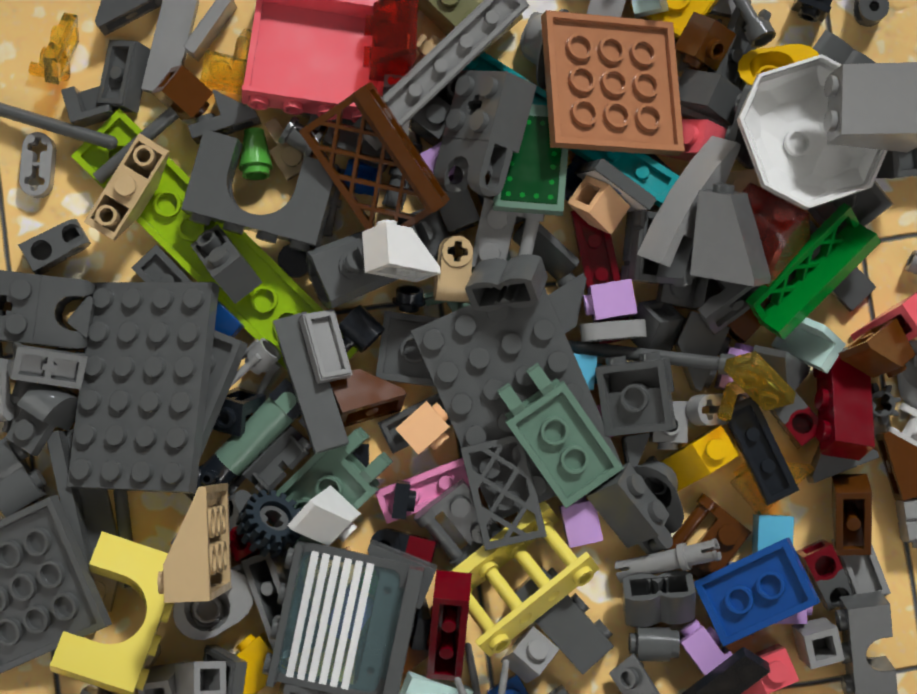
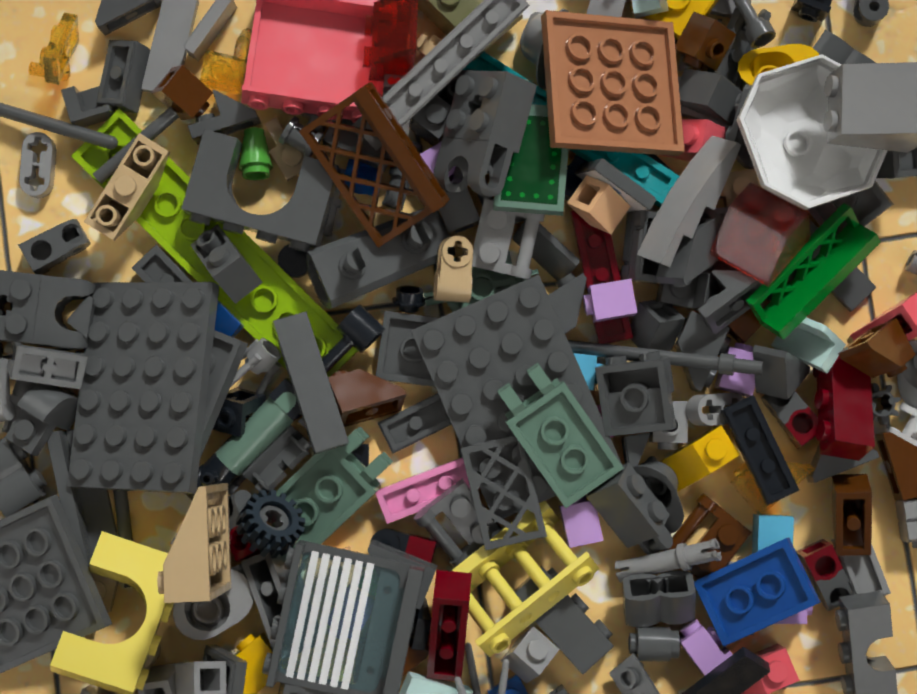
white slope [287,485,361,546] -> none
light grey tile [299,309,353,384] -> none
white slope [362,220,441,282] -> none
black plate [392,480,416,520] -> none
light nougat brick [395,401,450,455] -> none
dark grey brick [465,254,548,311] -> none
light grey beam [580,319,647,342] -> none
dark grey slope [690,183,771,287] -> none
clear yellow plate [717,351,796,421] -> none
light grey brick [791,617,845,670] -> none

